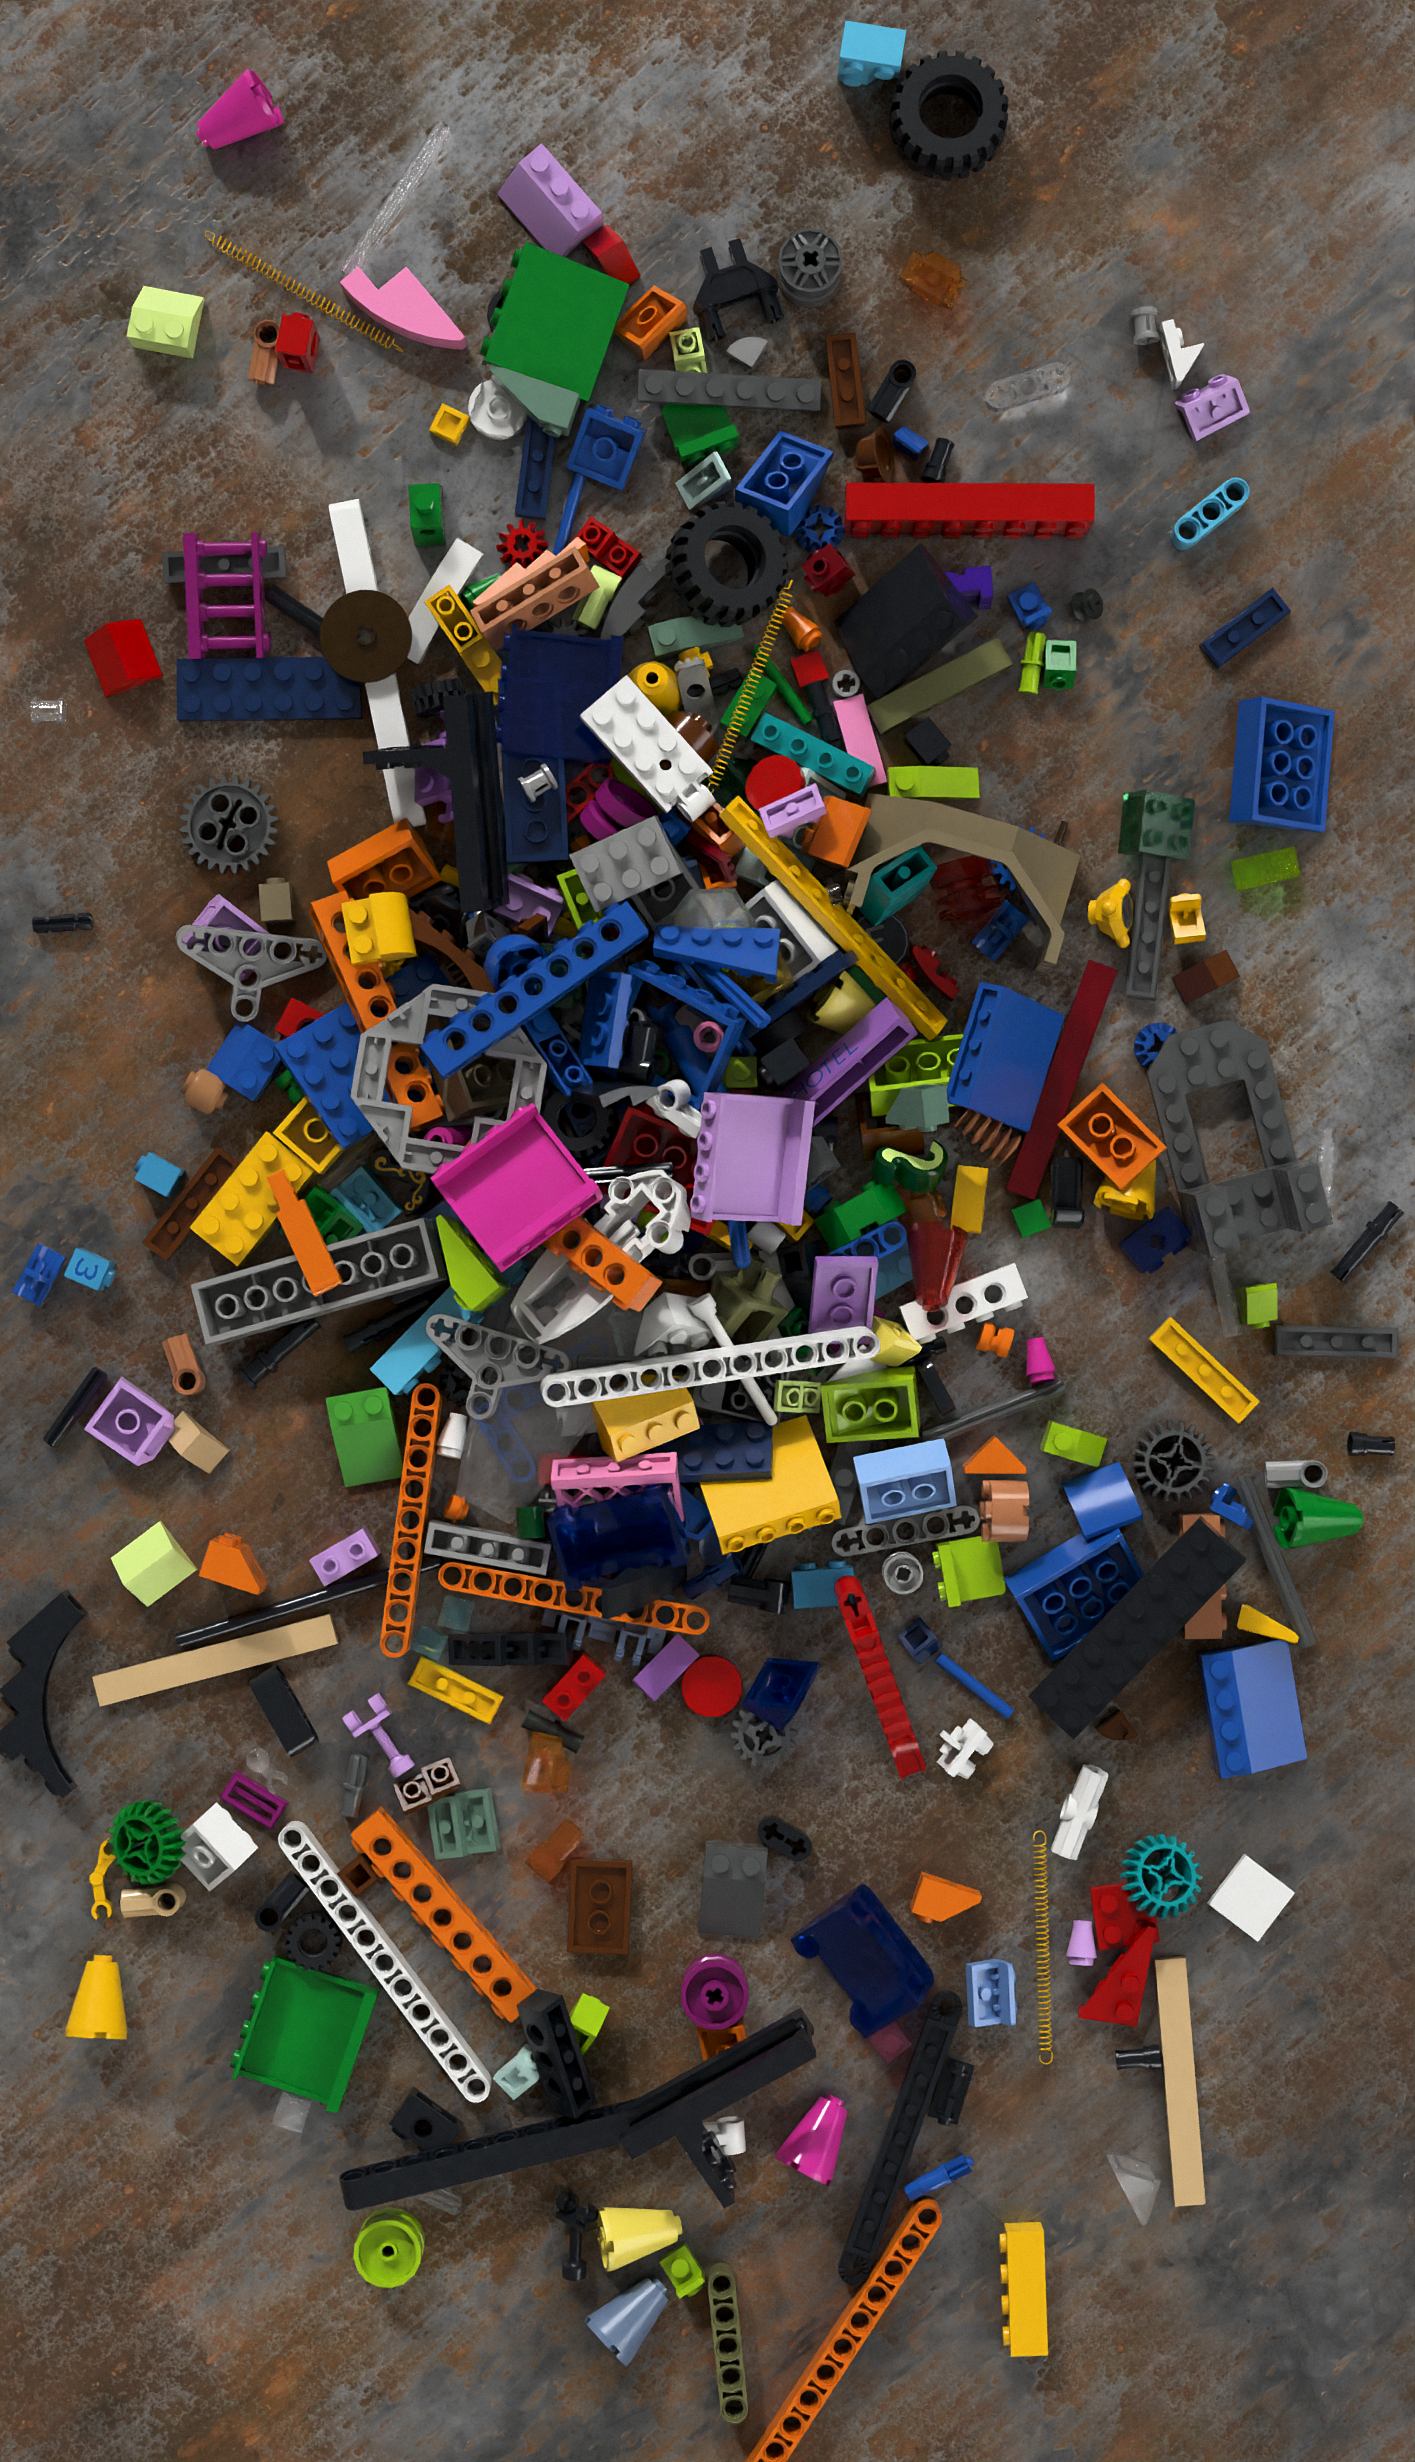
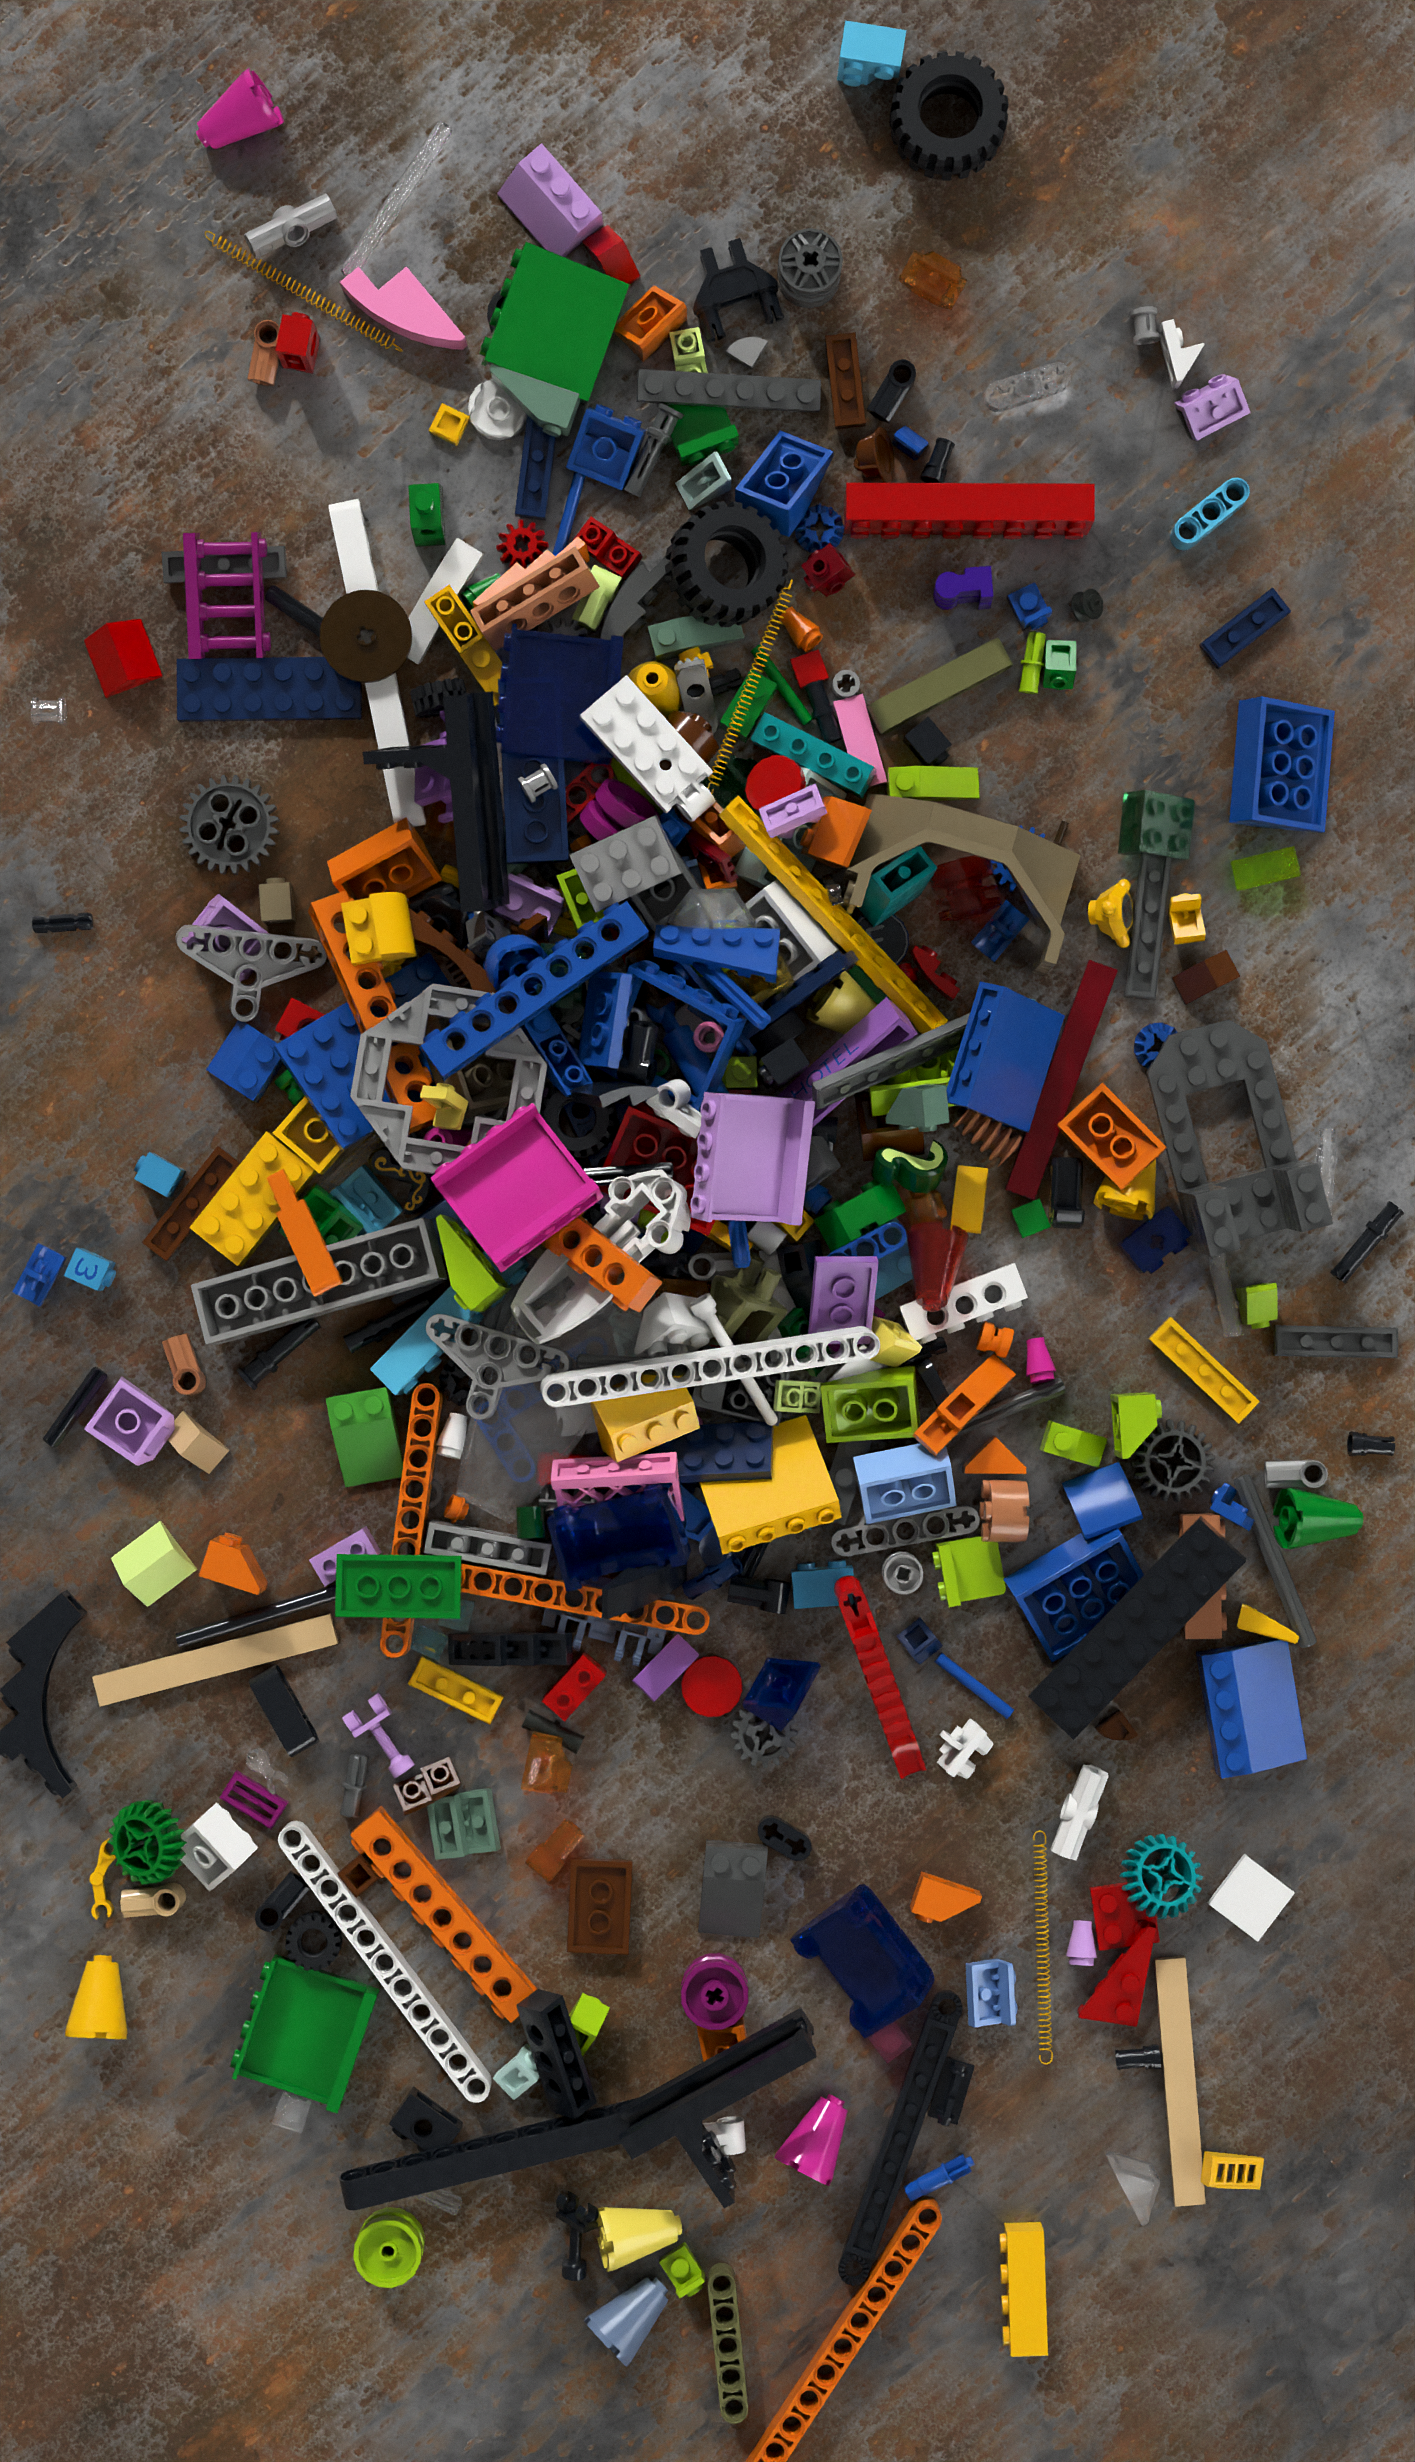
yellowish green slope [127,286,204,359] -> none
medium nougat head [181,1069,229,1114] -> none
black slope [834,543,978,699] -> none
none -> light grey piece [244,193,338,259]
none -> green plate [335,1554,462,1619]
none -> light yellow bracket [420,1083,469,1130]
none -> dark grey pin [623,403,684,498]
none -> dark grey tile [812,1013,970,1110]
none -> orange slope [913,1354,1016,1457]
none -> lime slope [1110,1392,1162,1459]
none -> yellow slope [1200,2151,1264,2190]

